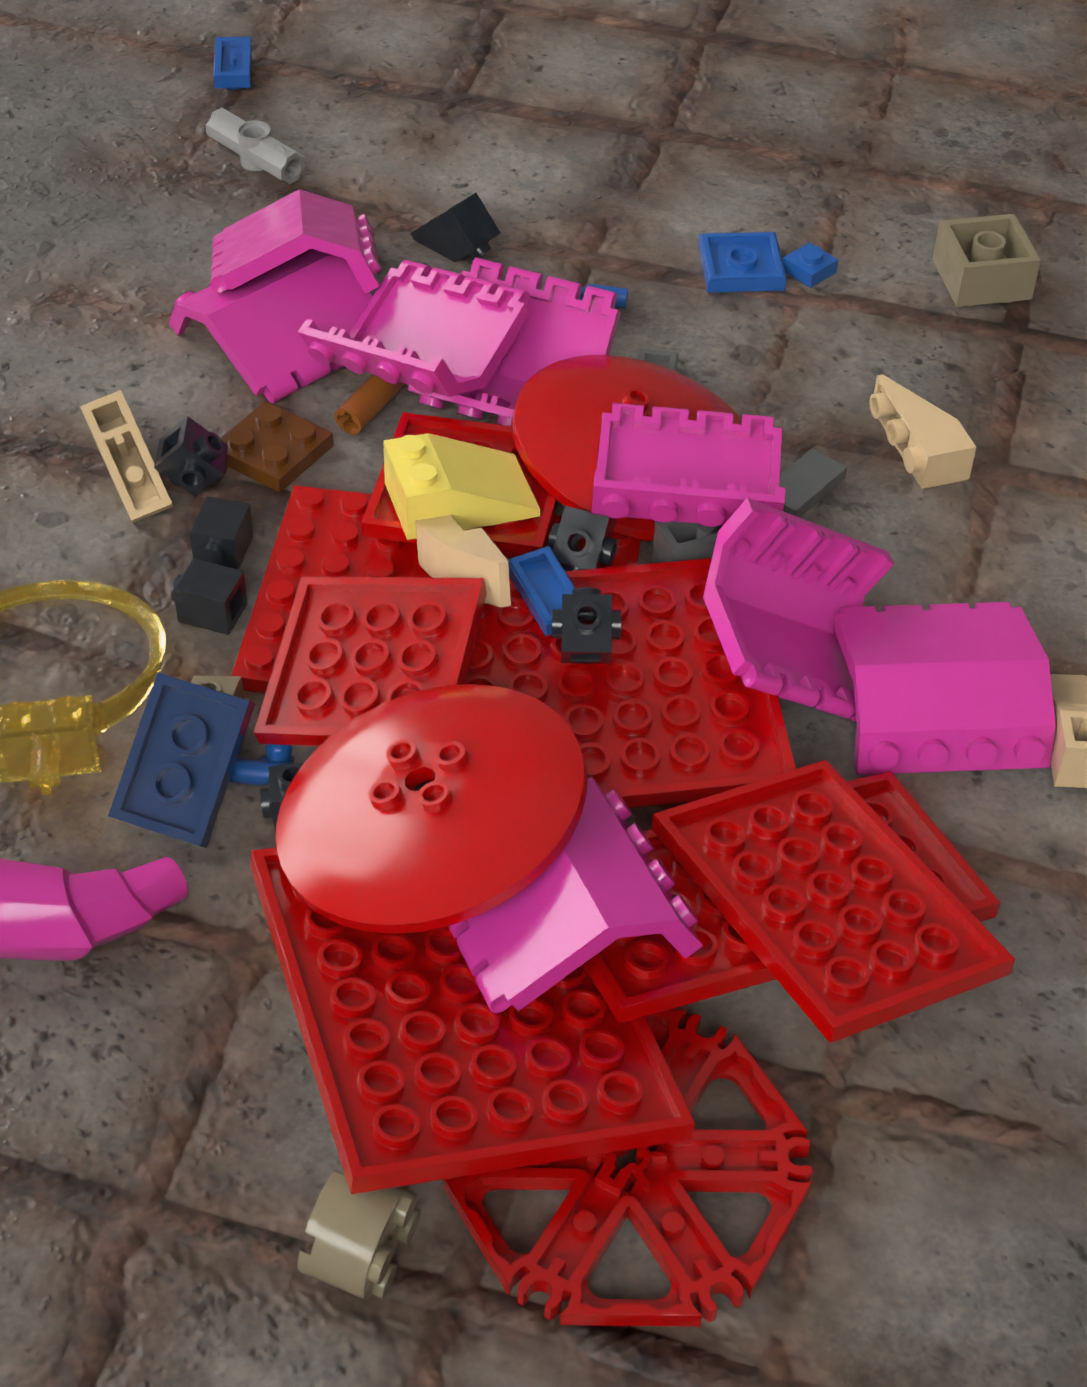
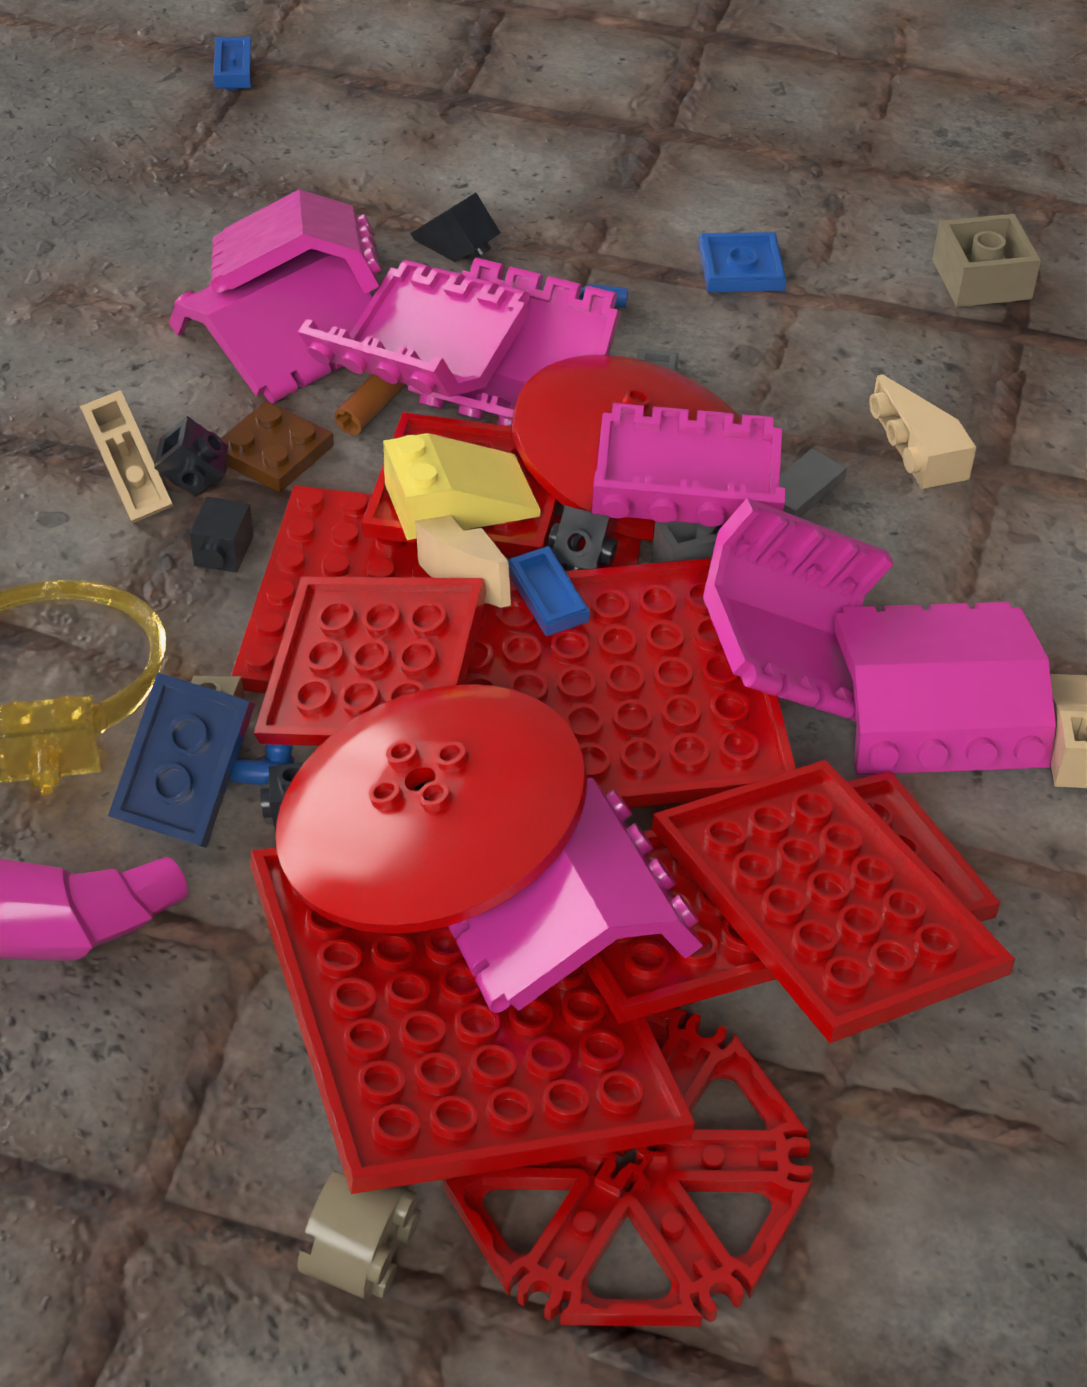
black brick [171,558,248,635] -> none
light grey piece [206,107,306,185] -> none
black brick [552,587,621,664] -> none
blue plate [783,242,838,288] -> none

